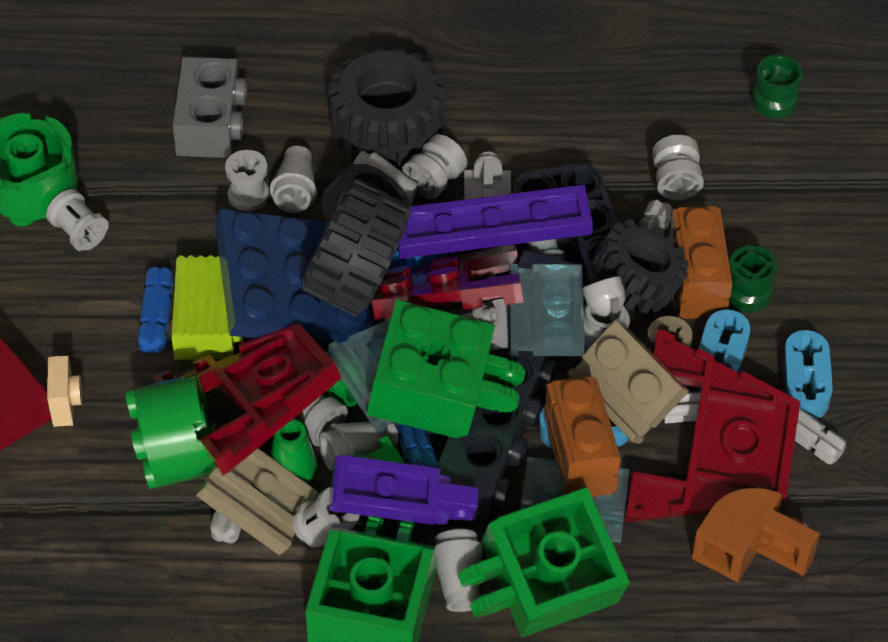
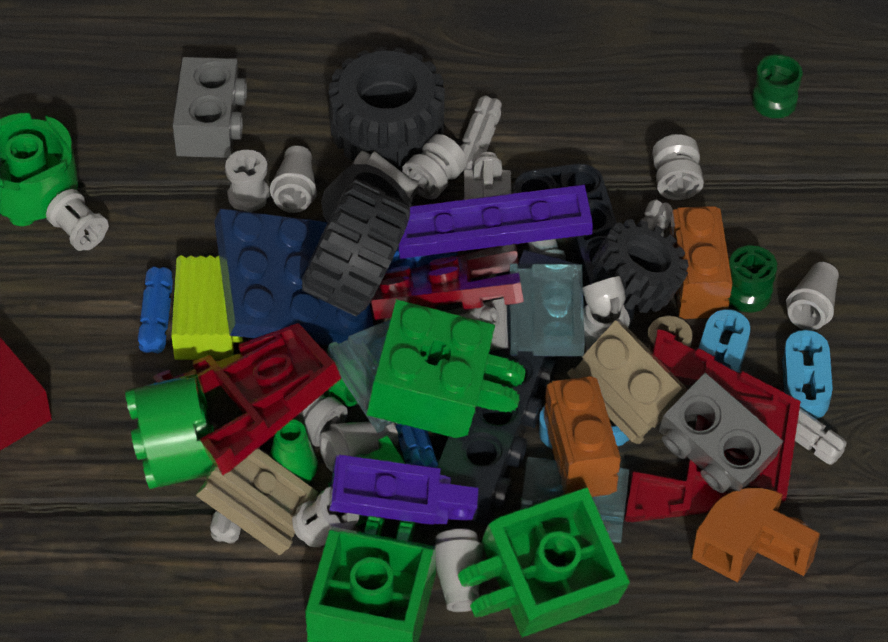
tan plate [47,356,83,427] -> none
none -> light grey axle [460,96,502,172]
none -> dark grey brick [659,373,783,493]
none -> light grey cone [786,262,839,331]

